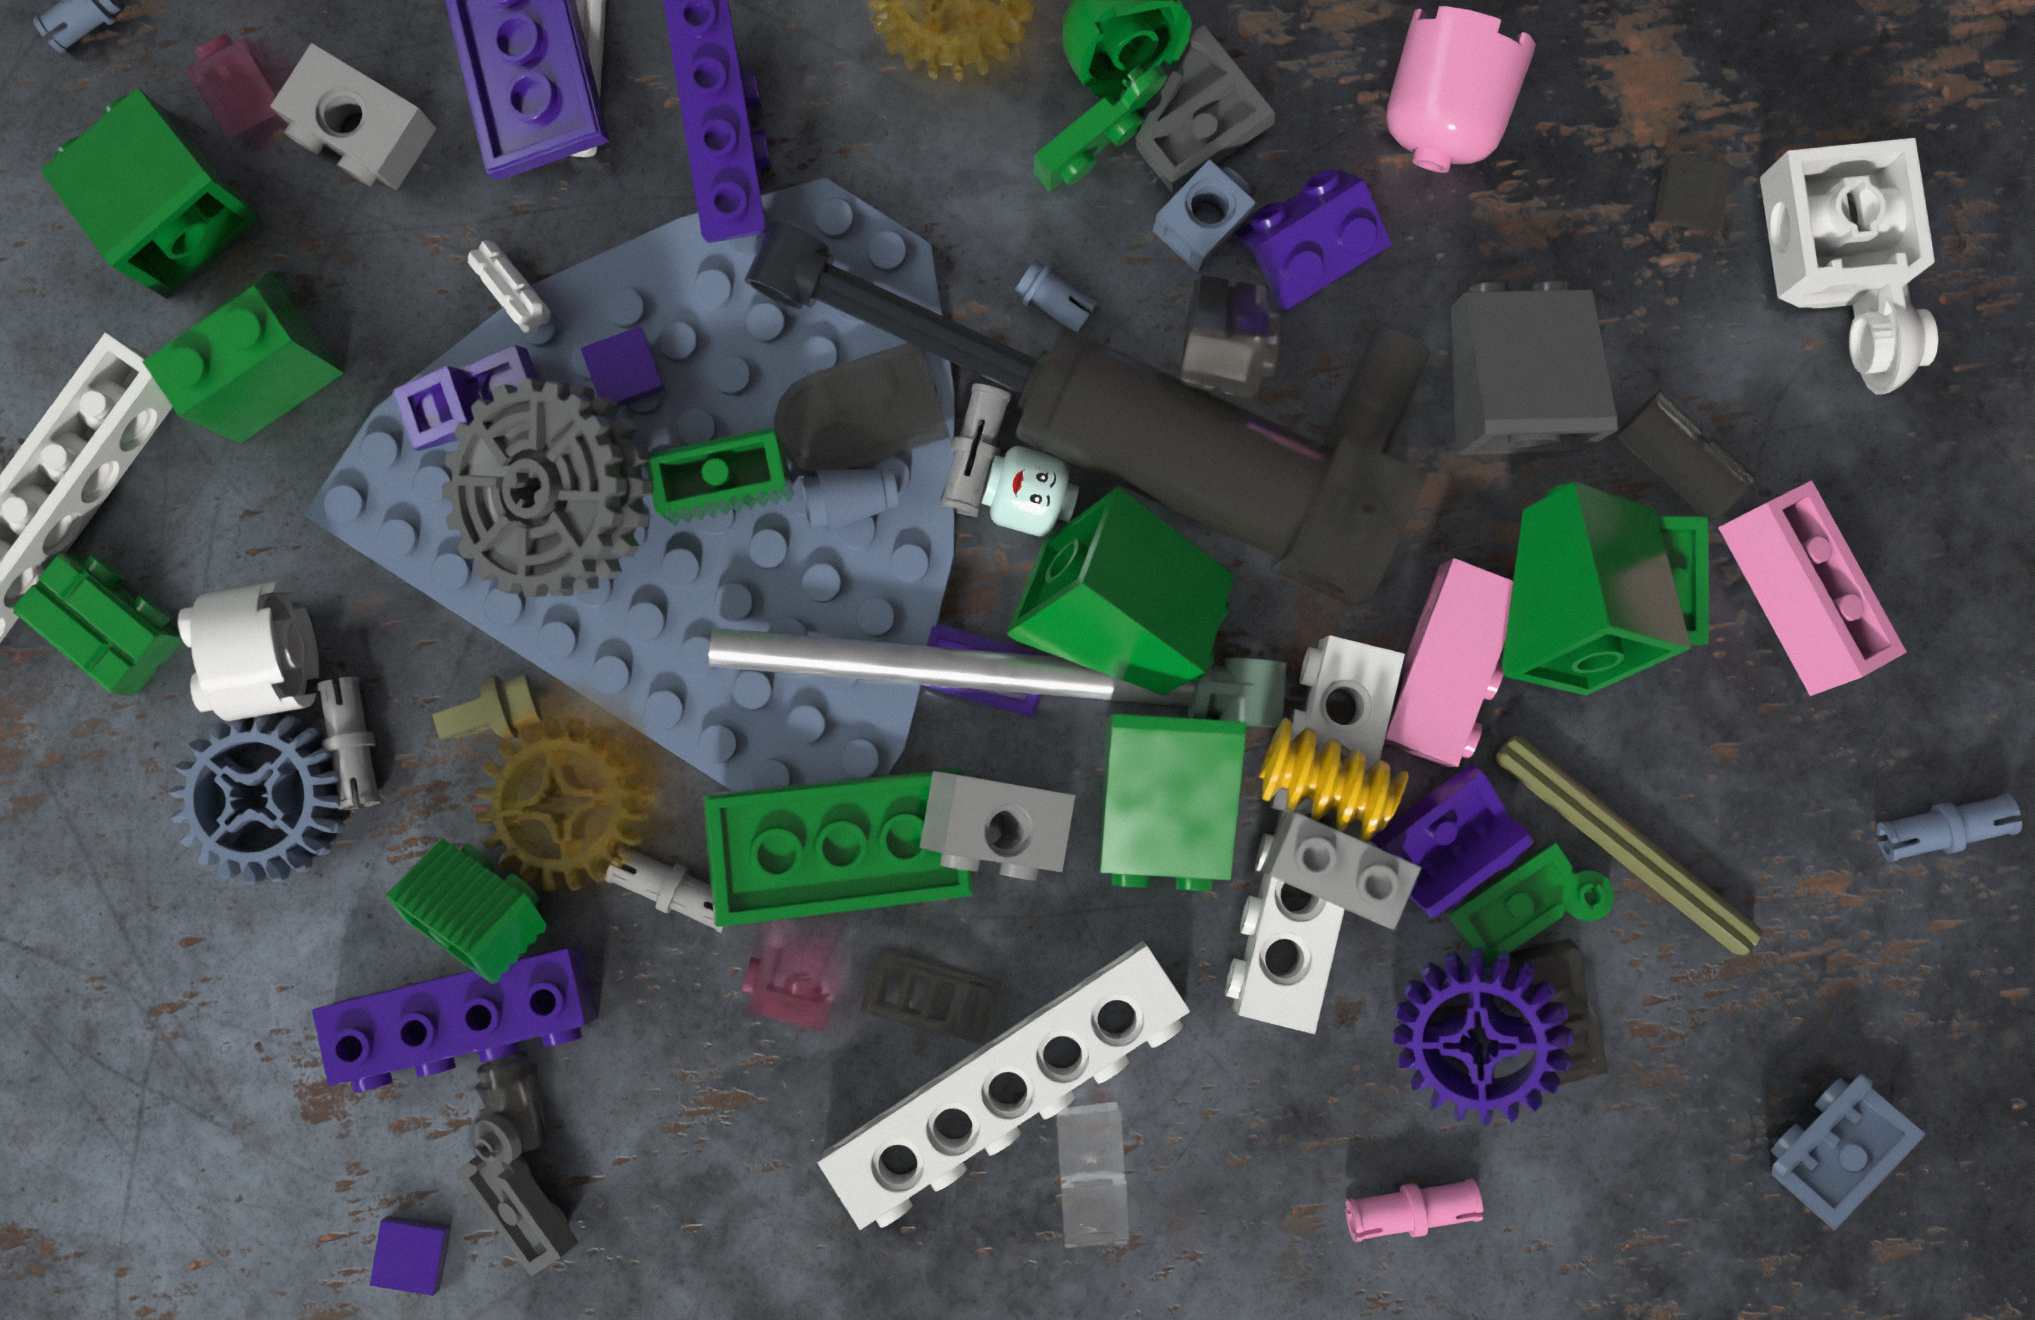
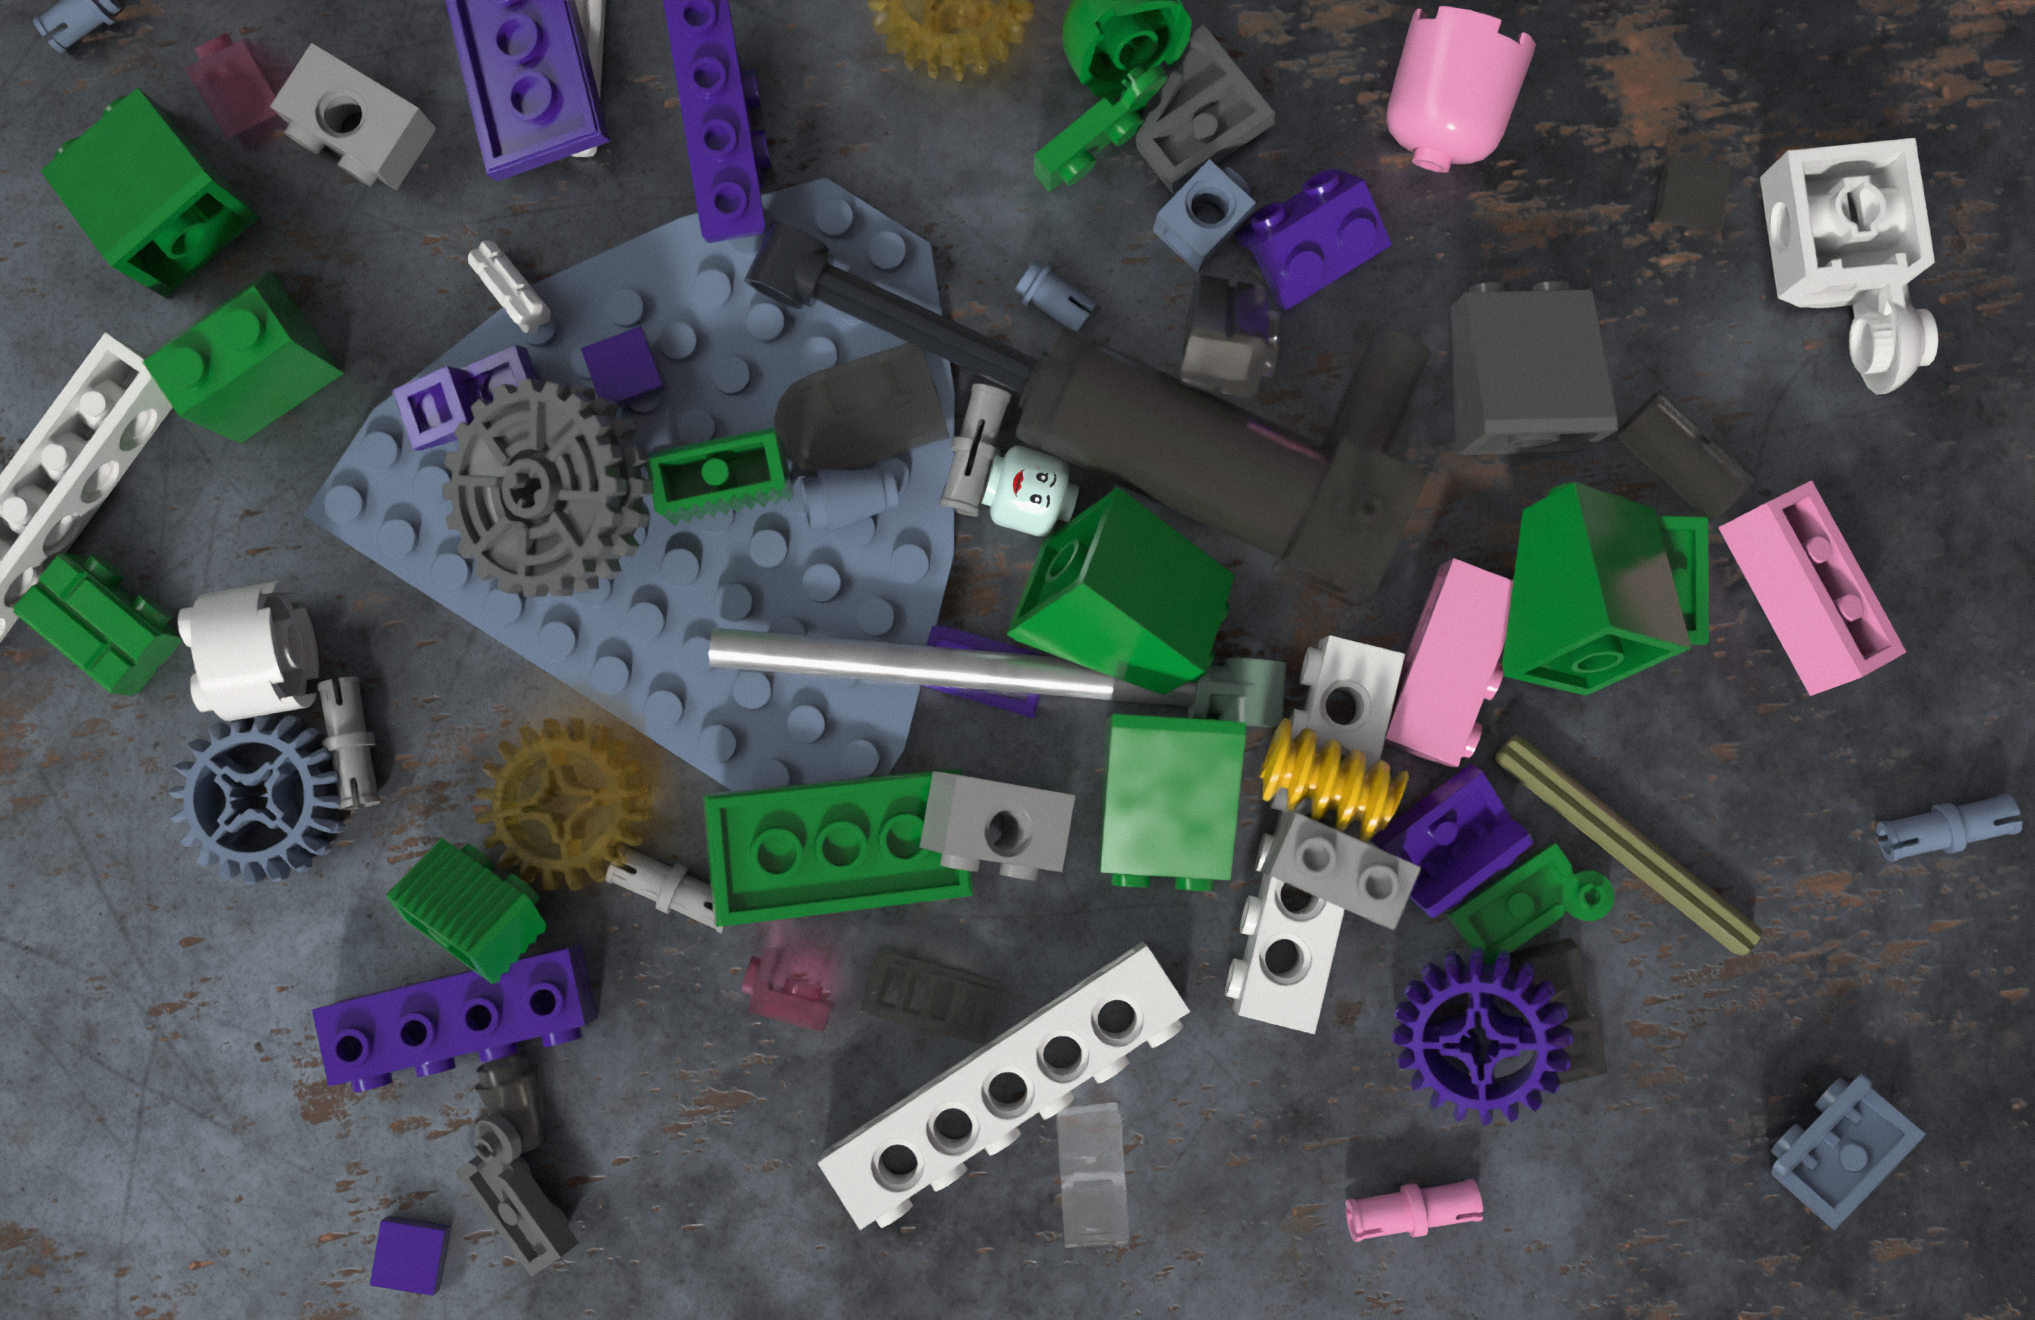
olive piece [432,674,542,740] -> none

